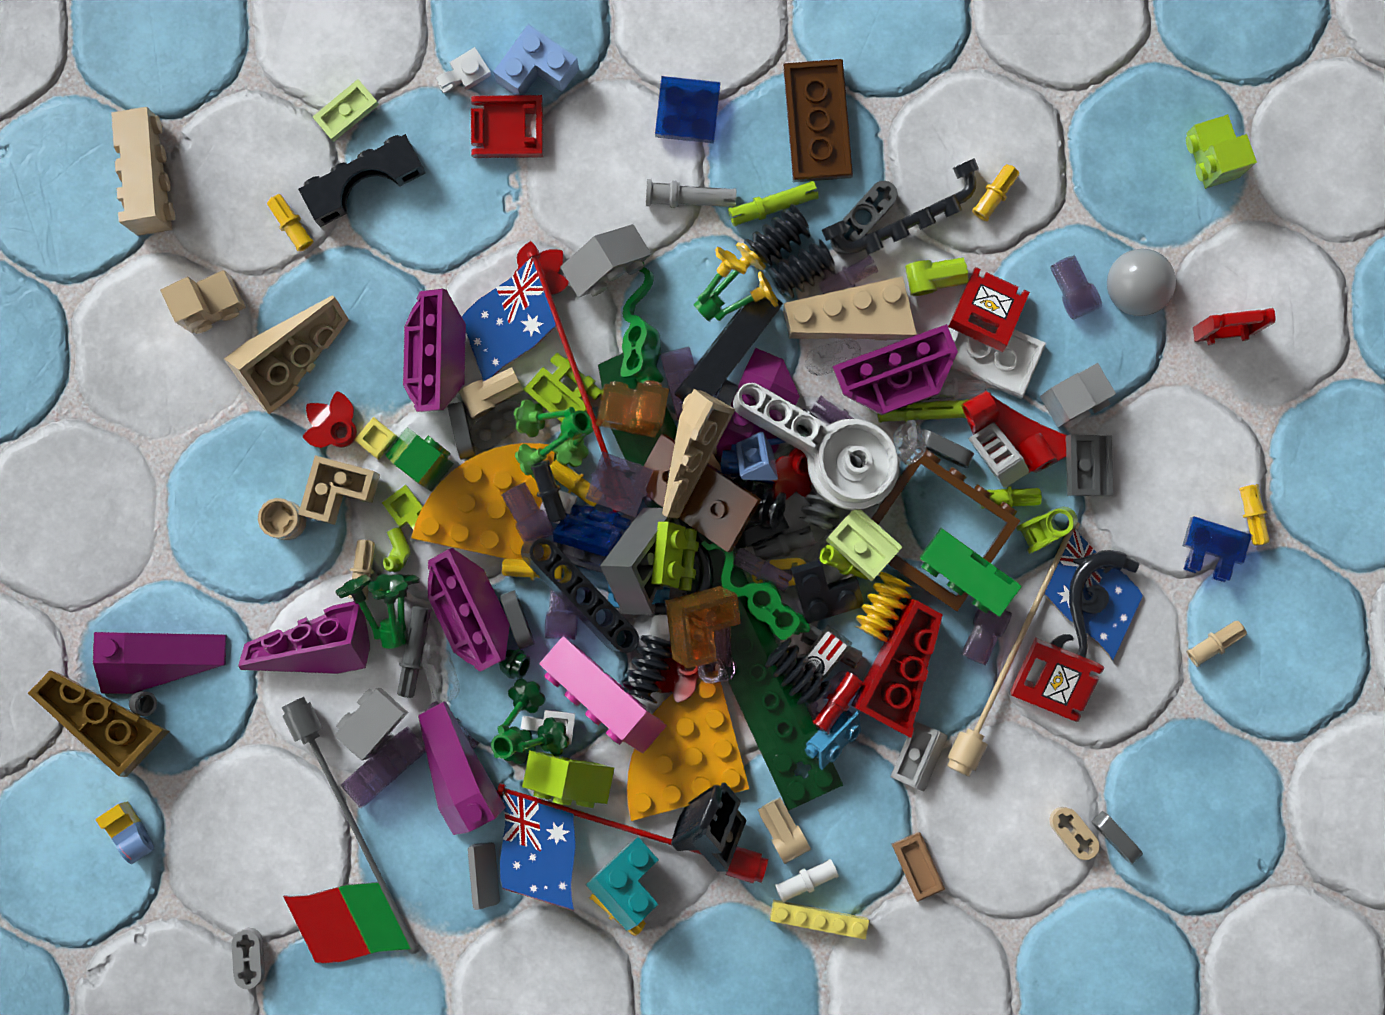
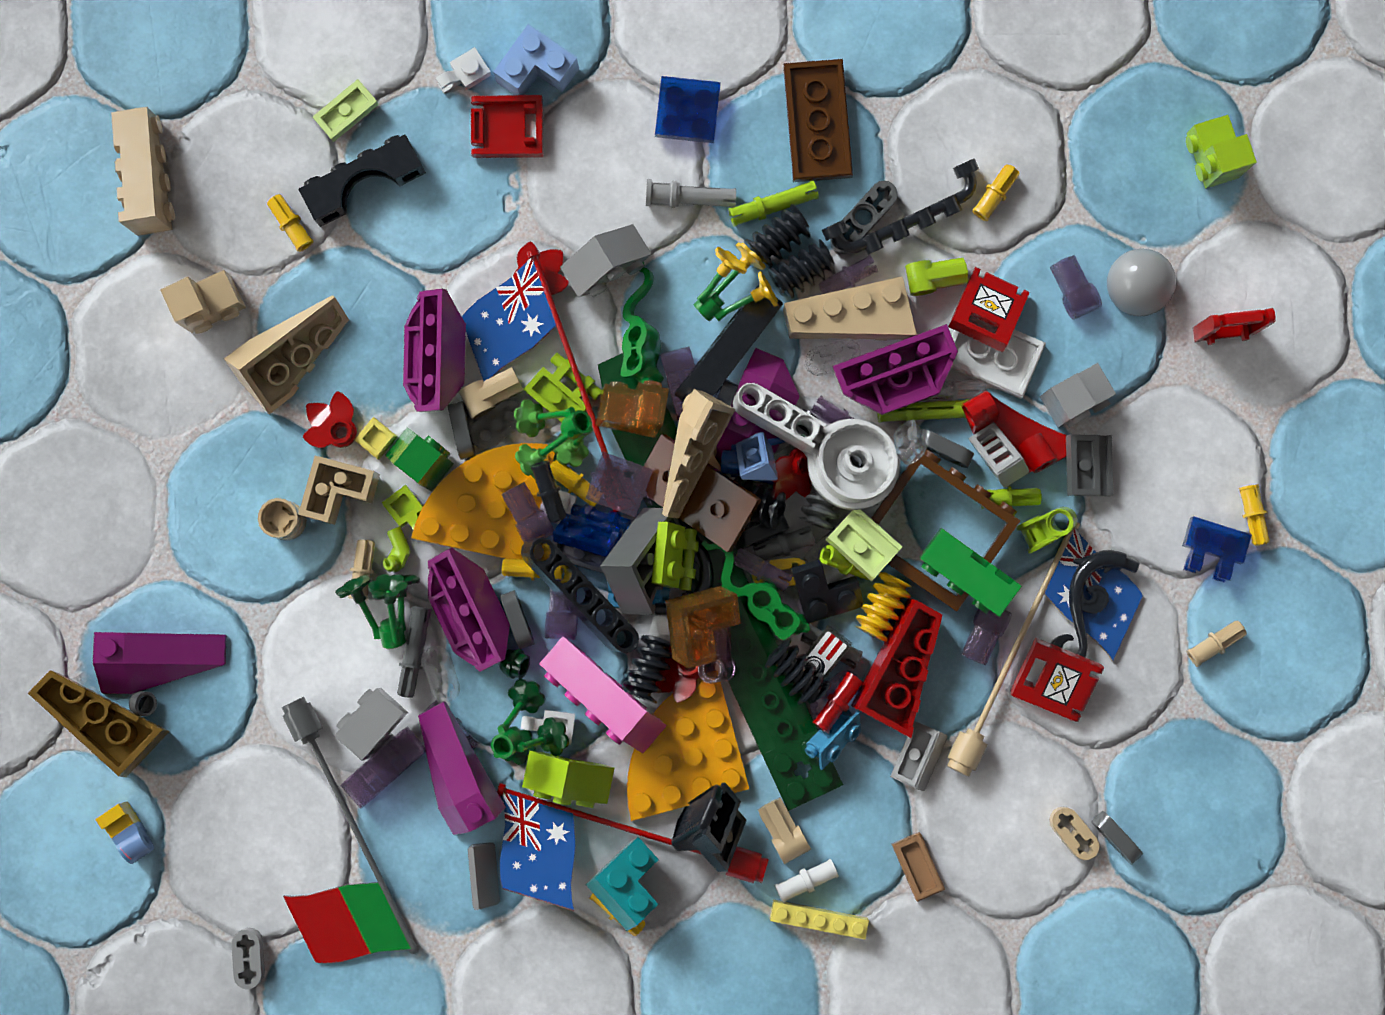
magenta wedge [238,601,370,674] -> none

